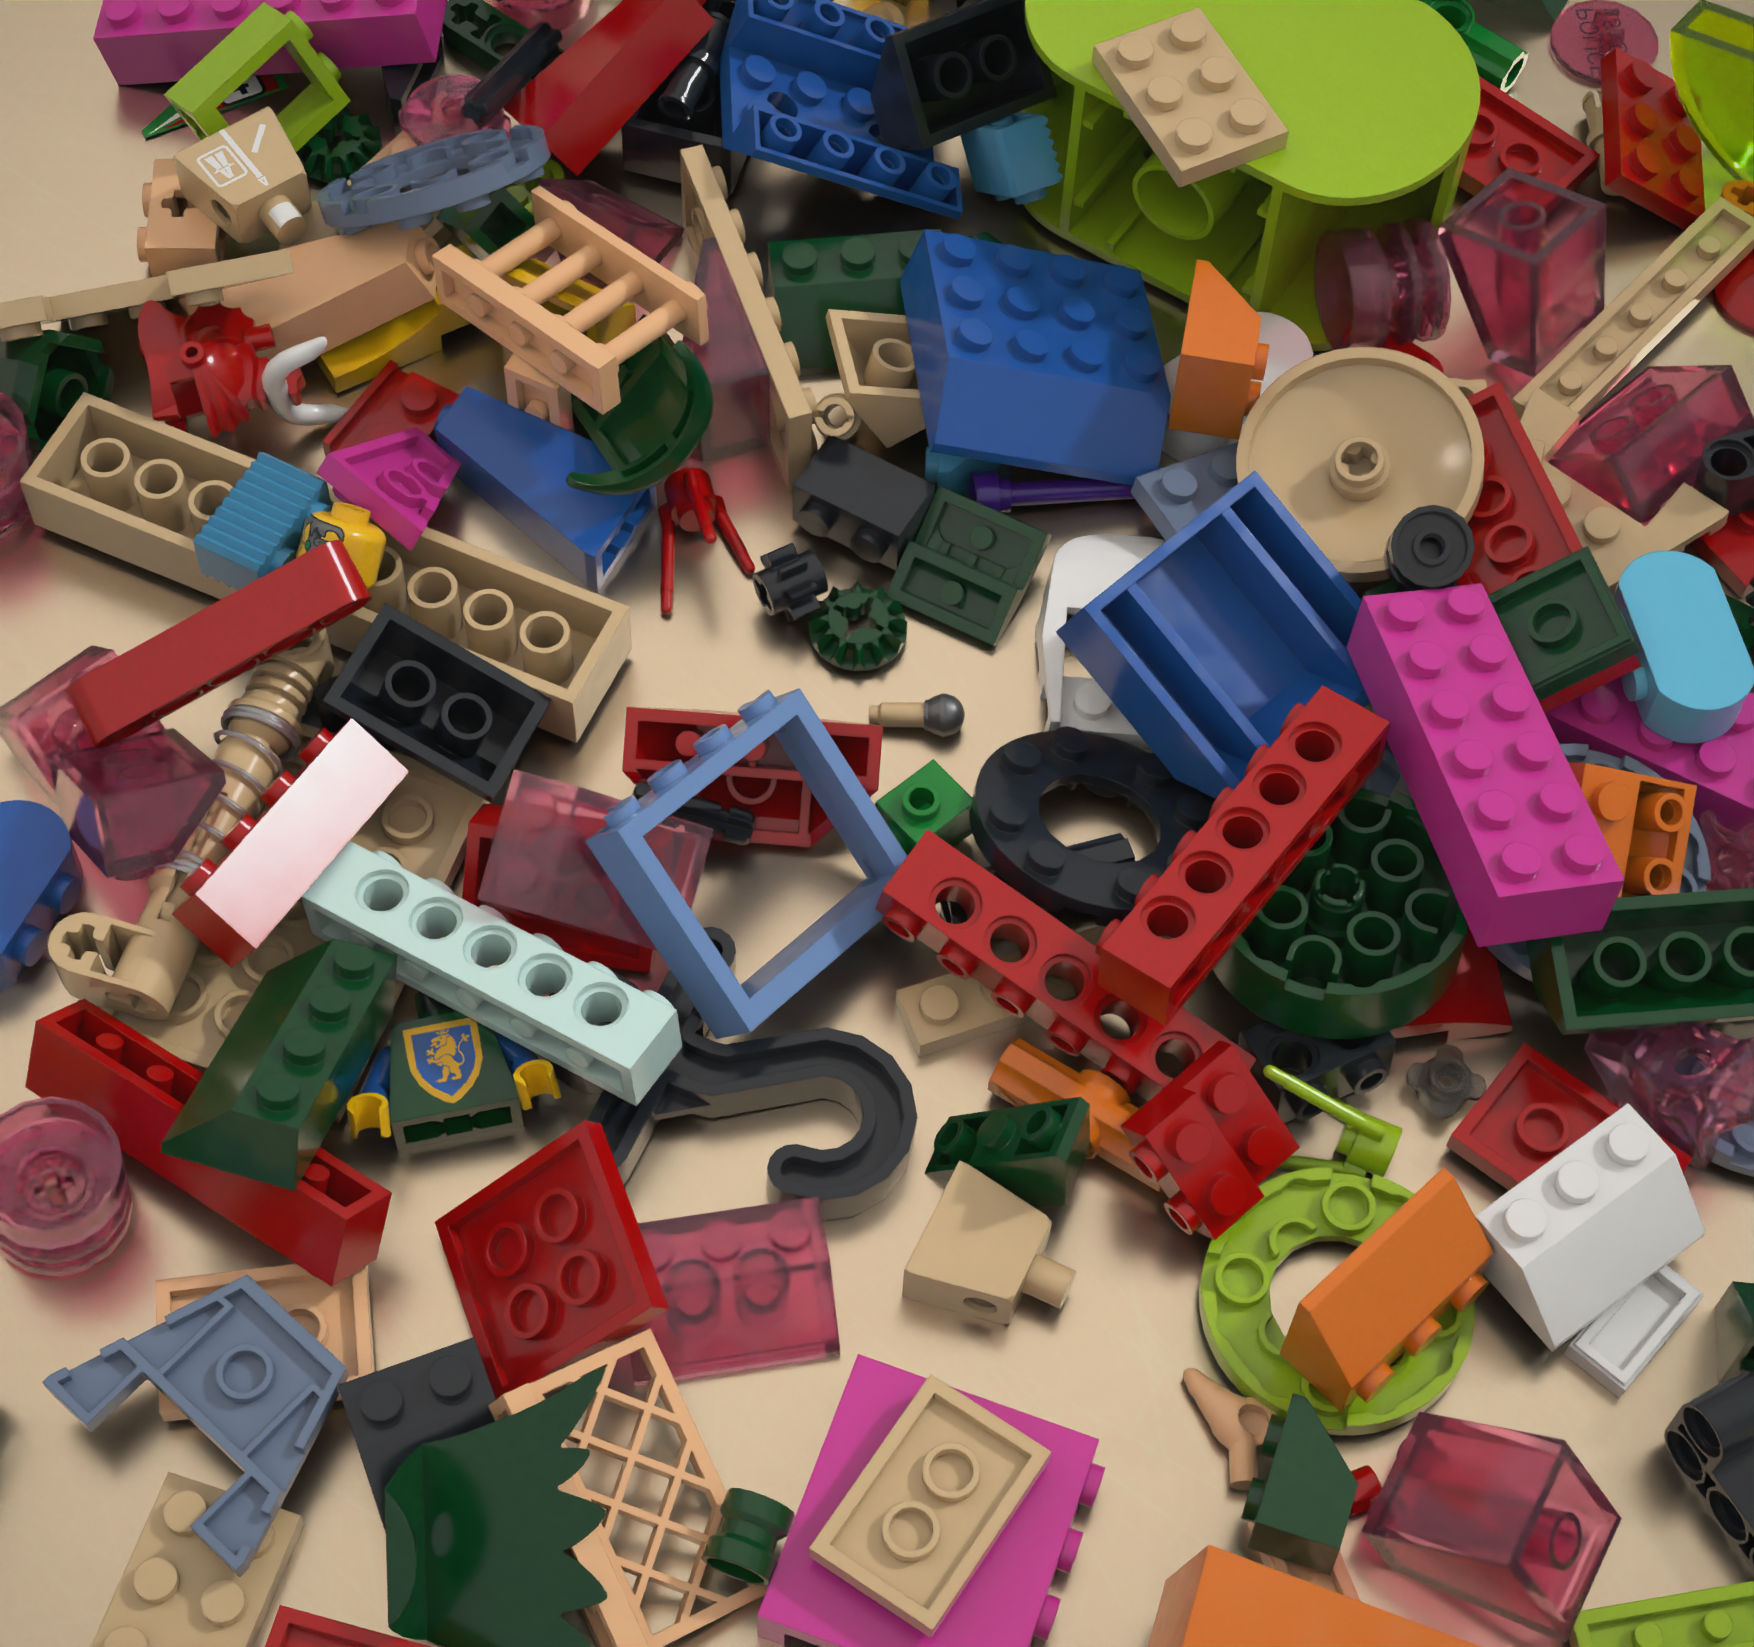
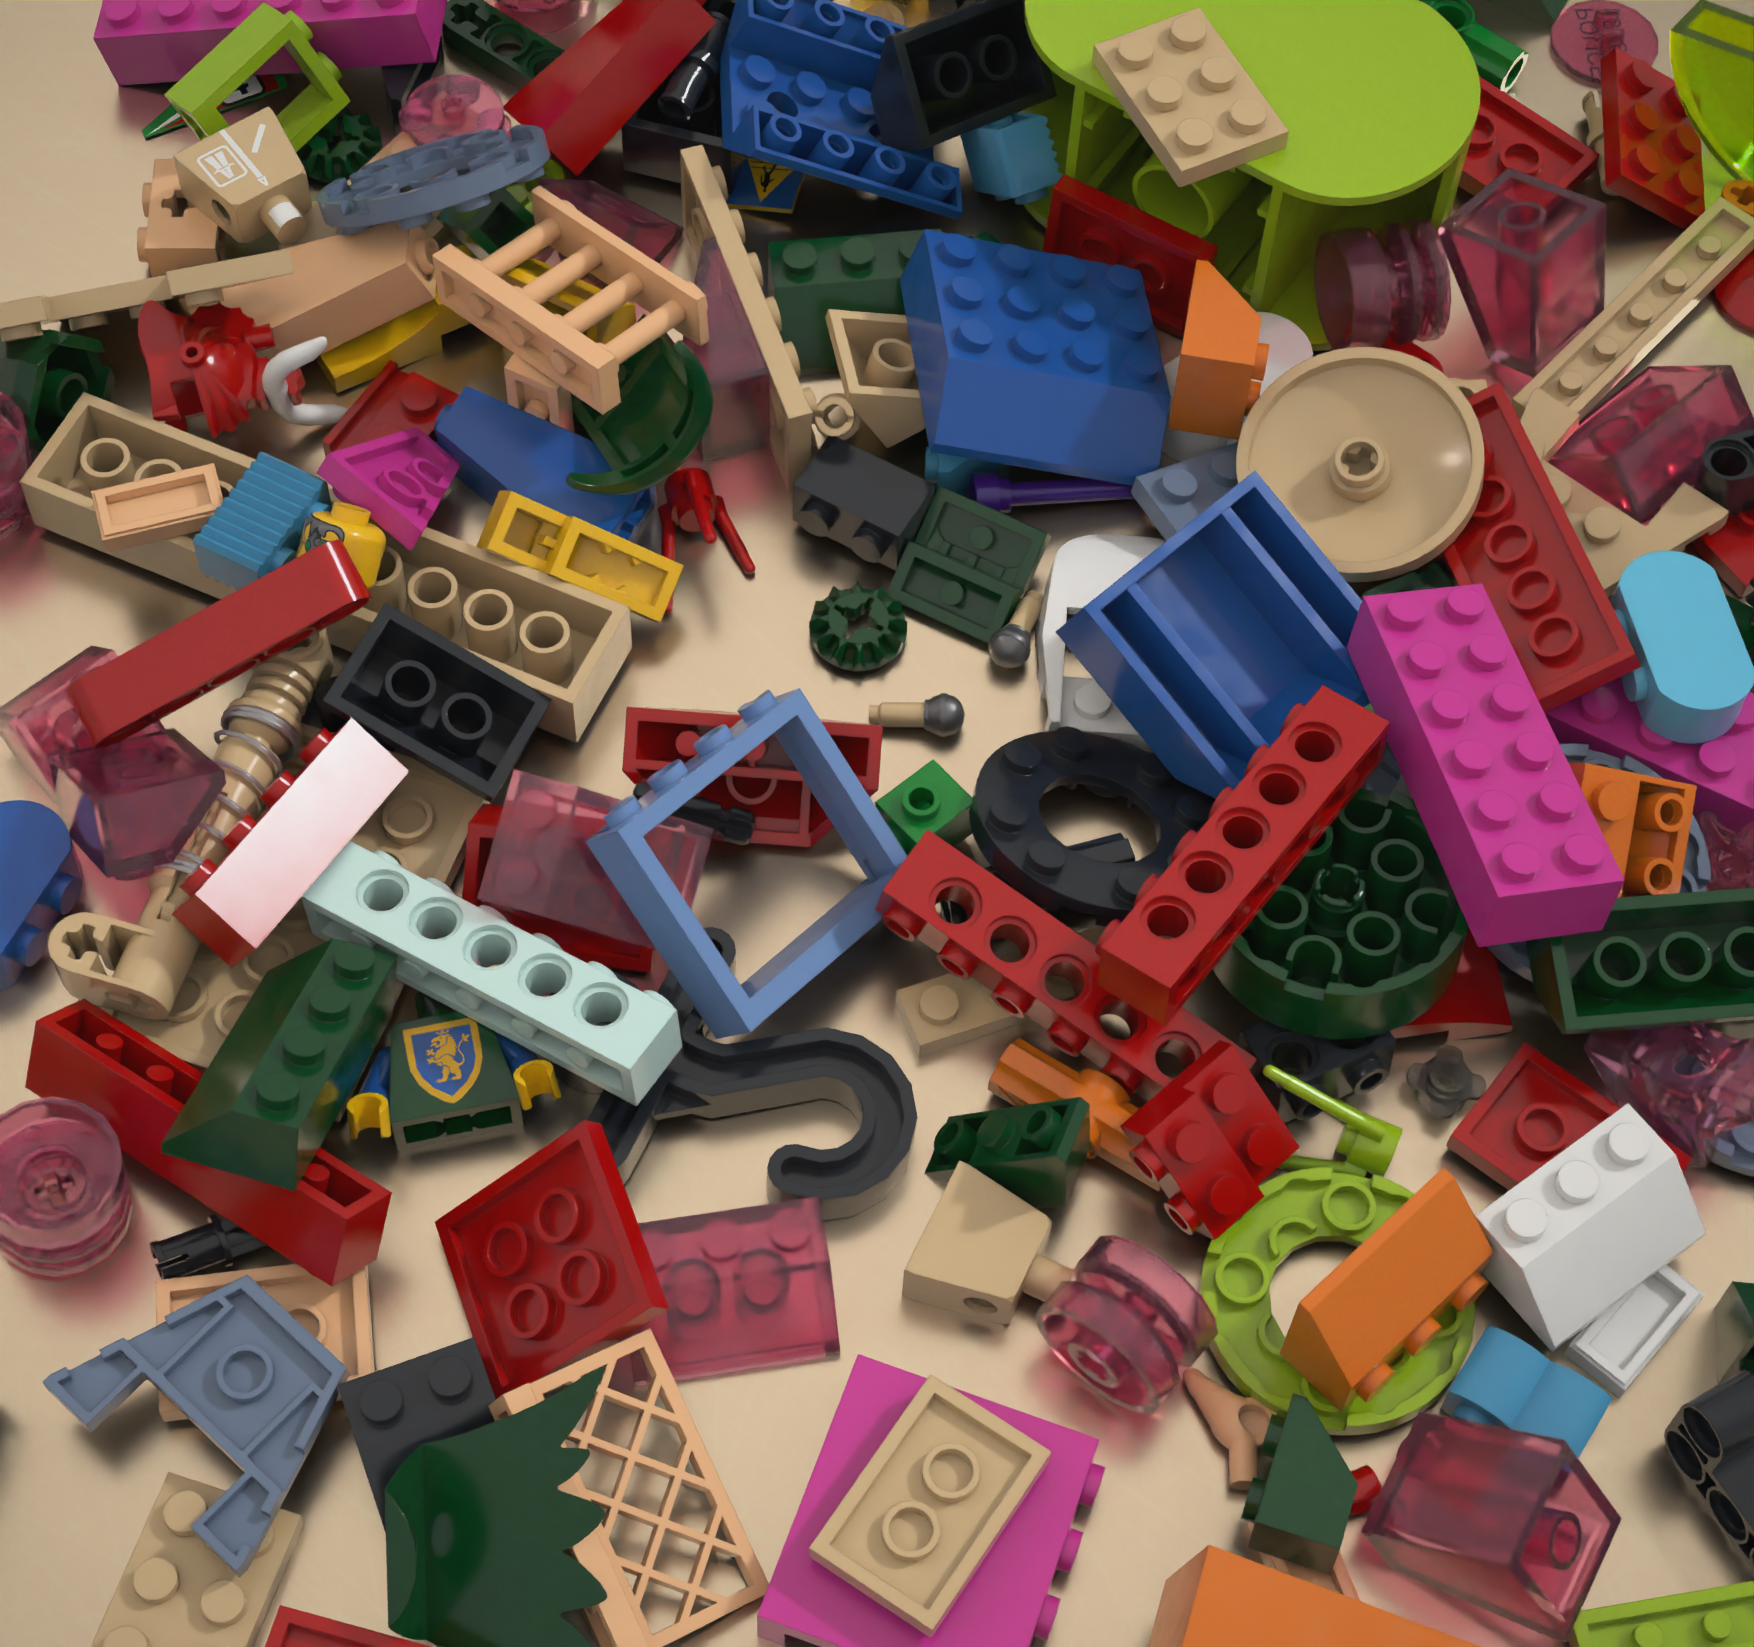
black axle [461,22,563,126] -> none
dark green wheel [701,1488,795,1586] -> none
black gear [752,543,828,623] -> none
black wheel [1383,505,1475,592] -> none
dark green tile [1488,546,1641,701] -> none
none -> light nougat tile [91,463,223,553]
none -> black axle [150,1214,267,1280]
none -> yellow slope [477,491,684,623]
none -> piece [727,156,805,213]
none -> flat silver piece [988,590,1044,668]
none -> clear pink wheel [1035,1235,1218,1414]
none -> red plate [1043,174,1219,338]
none -> dark azure brick [1441,1325,1613,1482]

